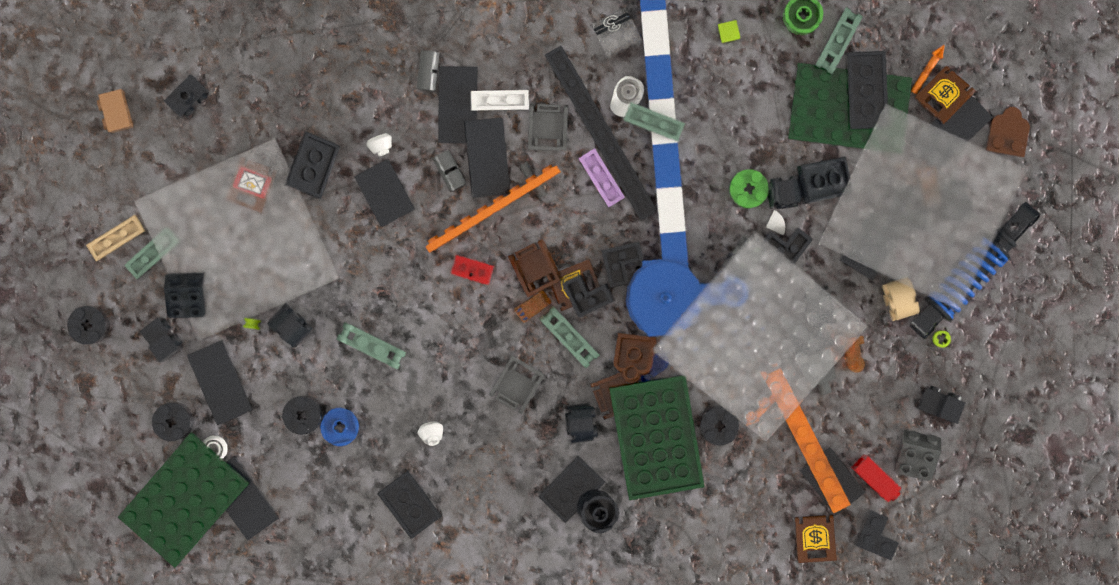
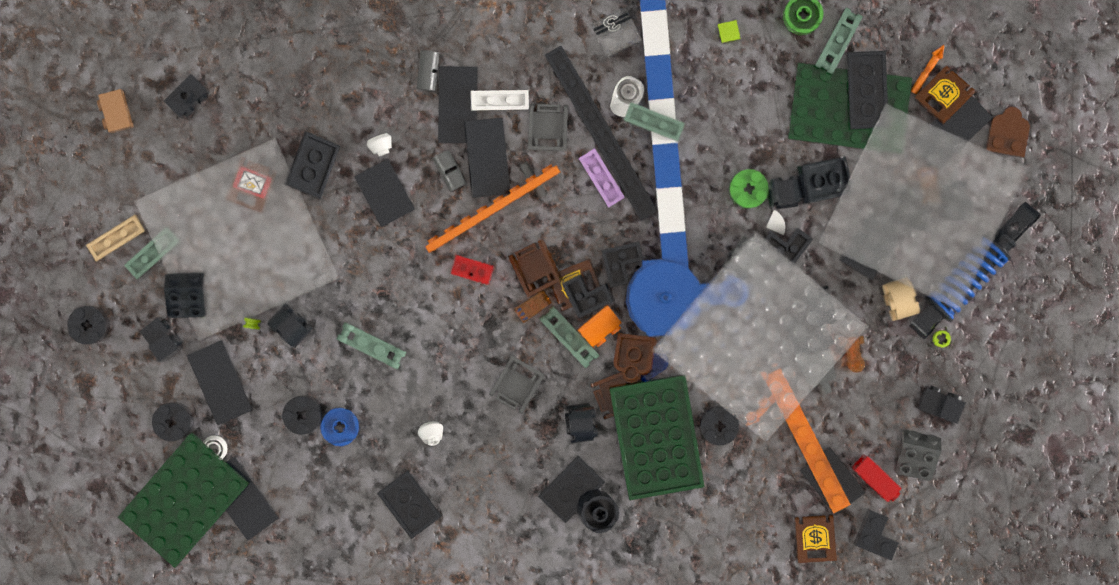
none -> orange slope [578,305,622,347]

